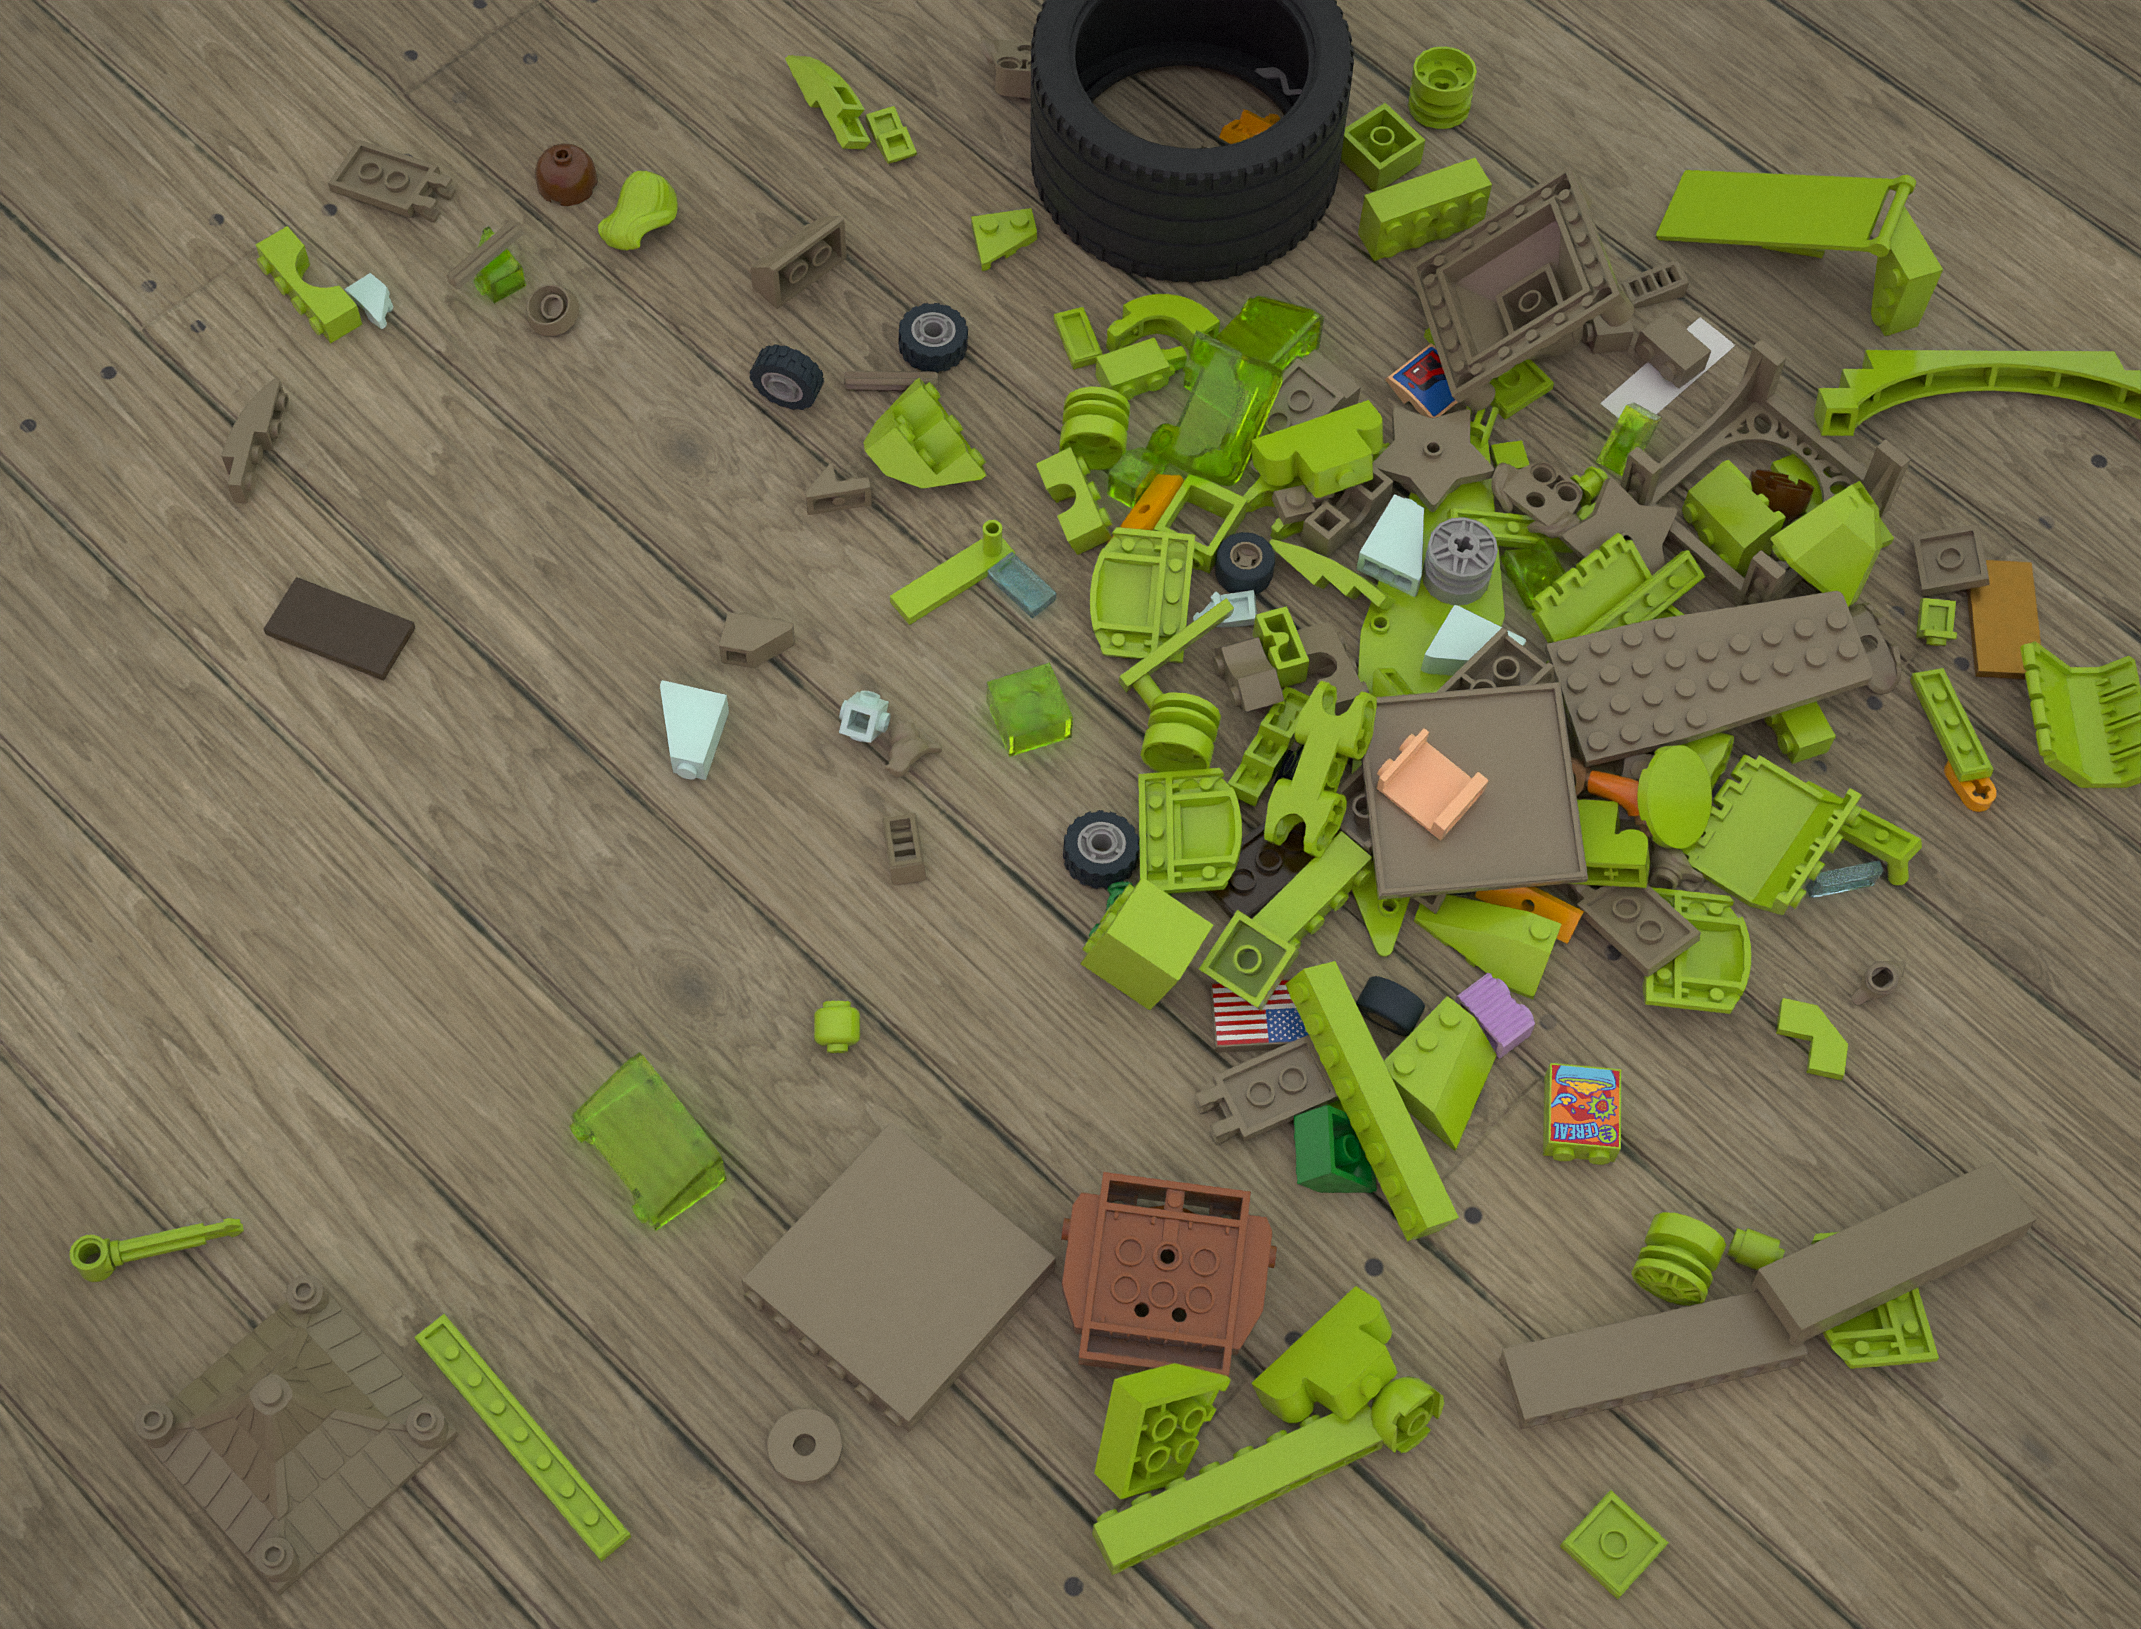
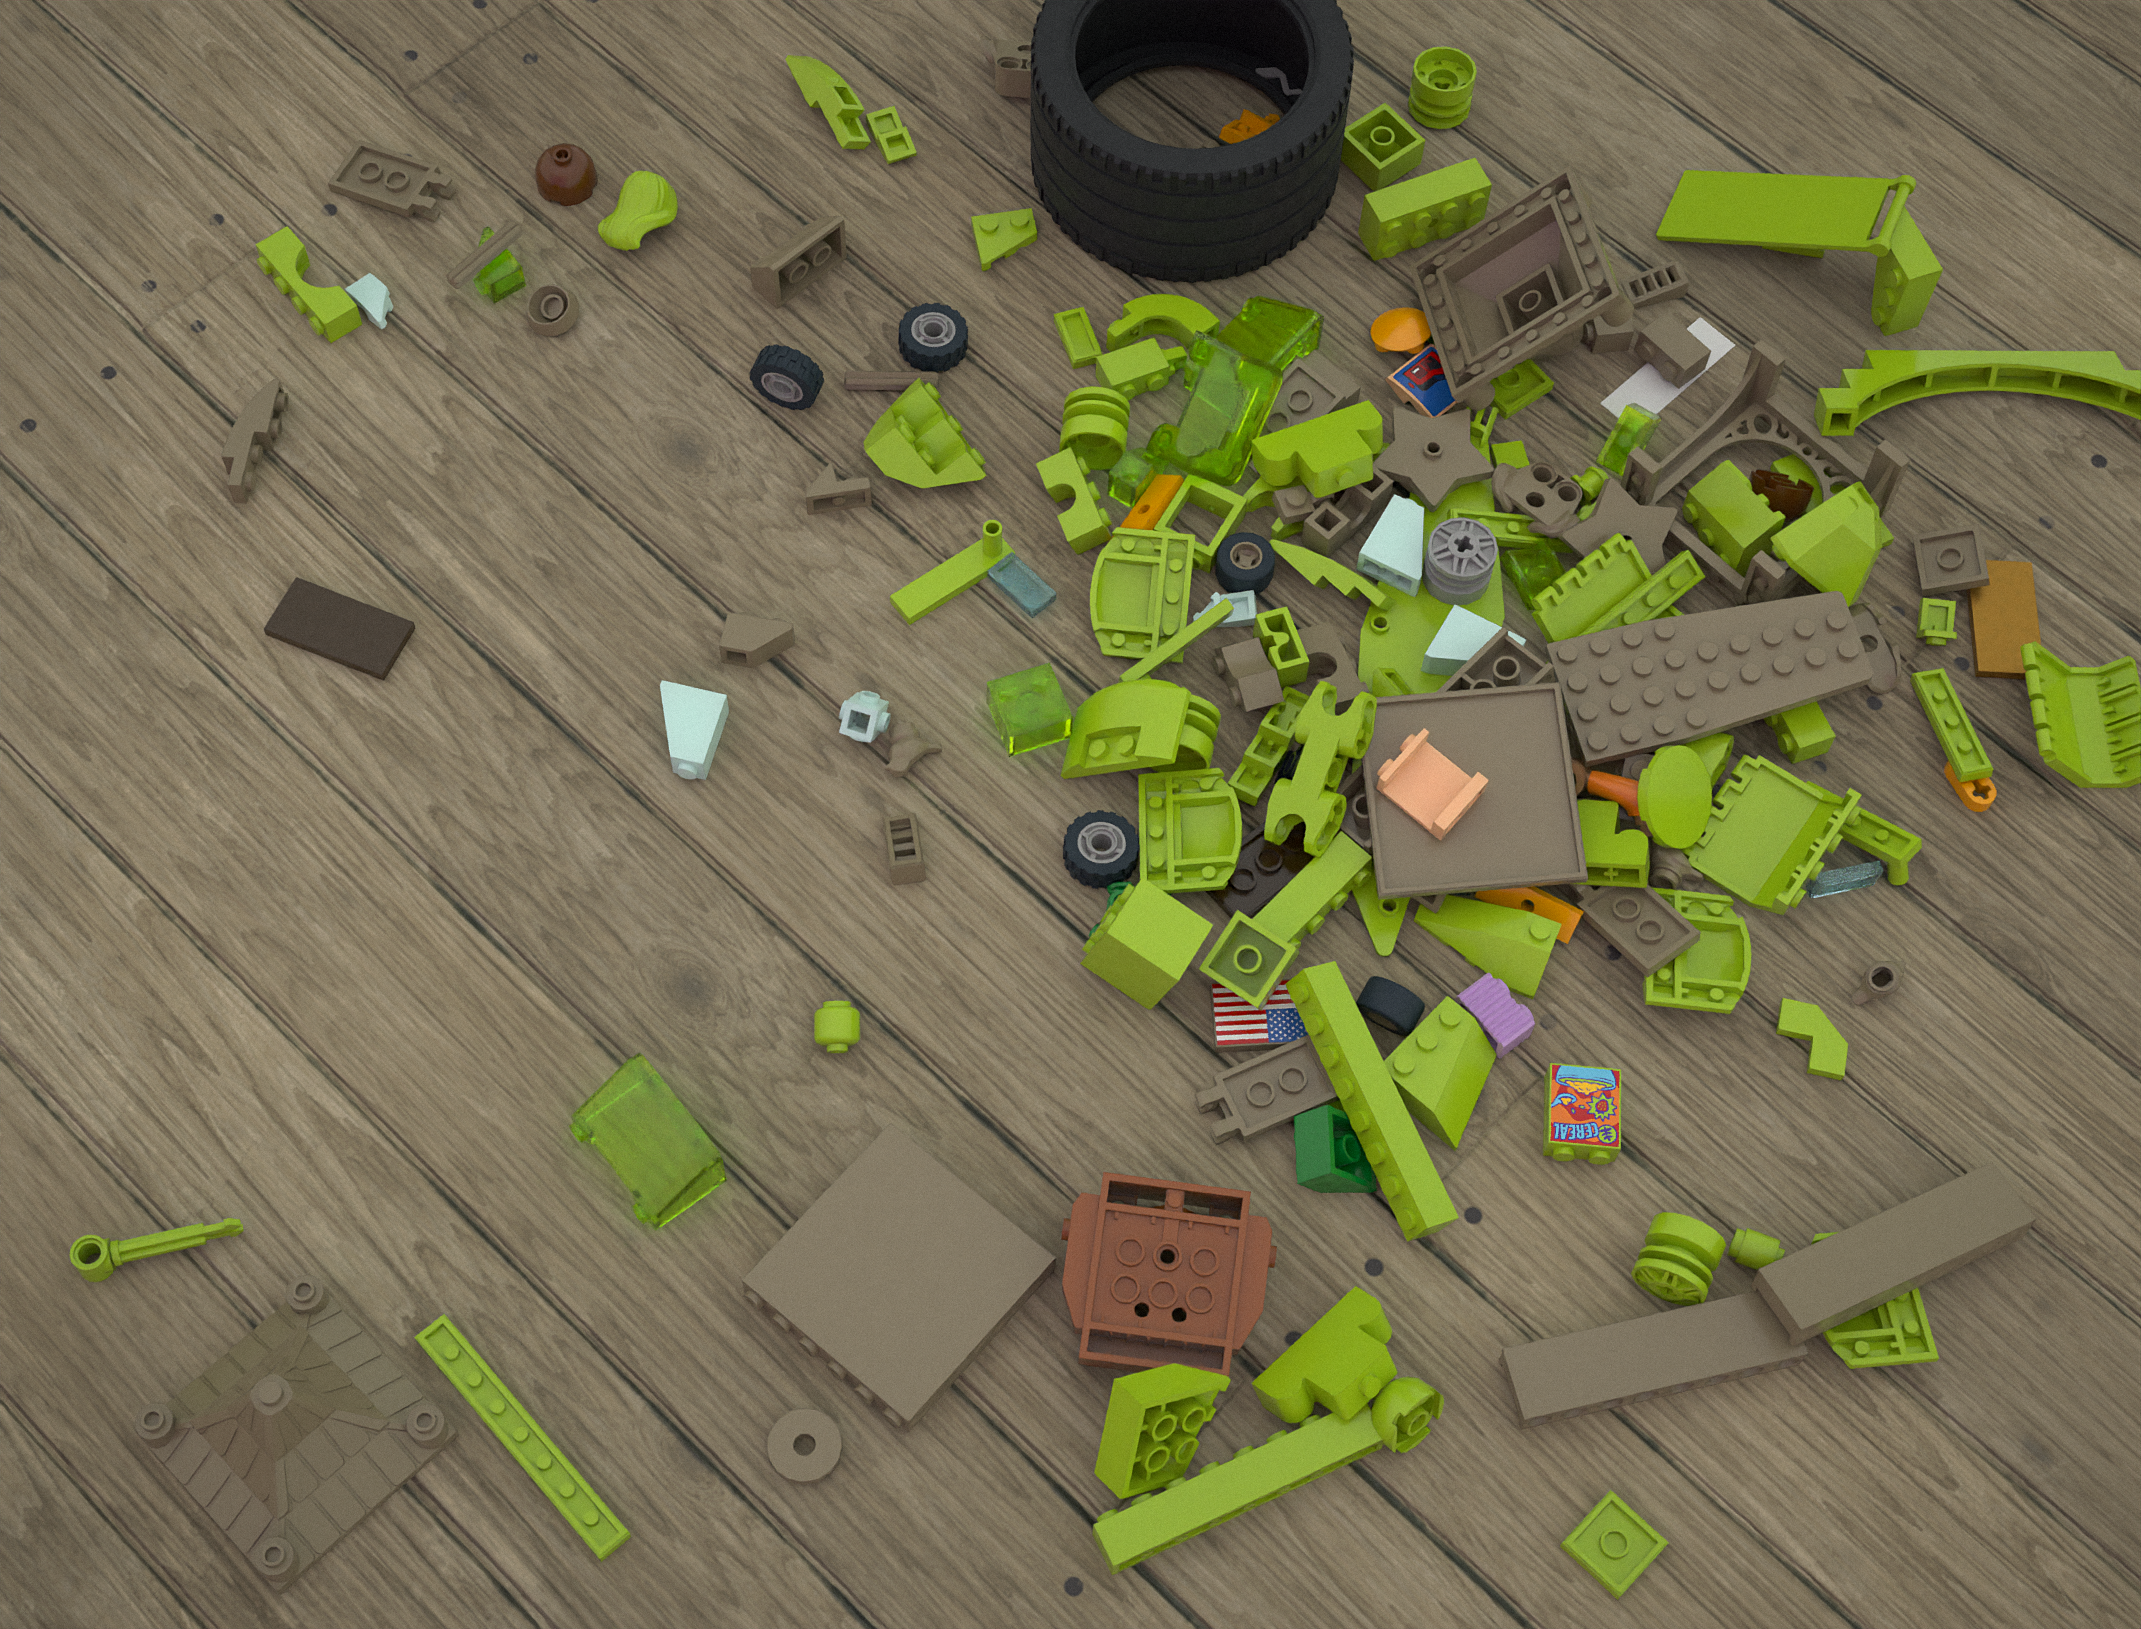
none -> lime slope [1060,679,1191,779]
none -> light orange dish [1370,307,1431,354]

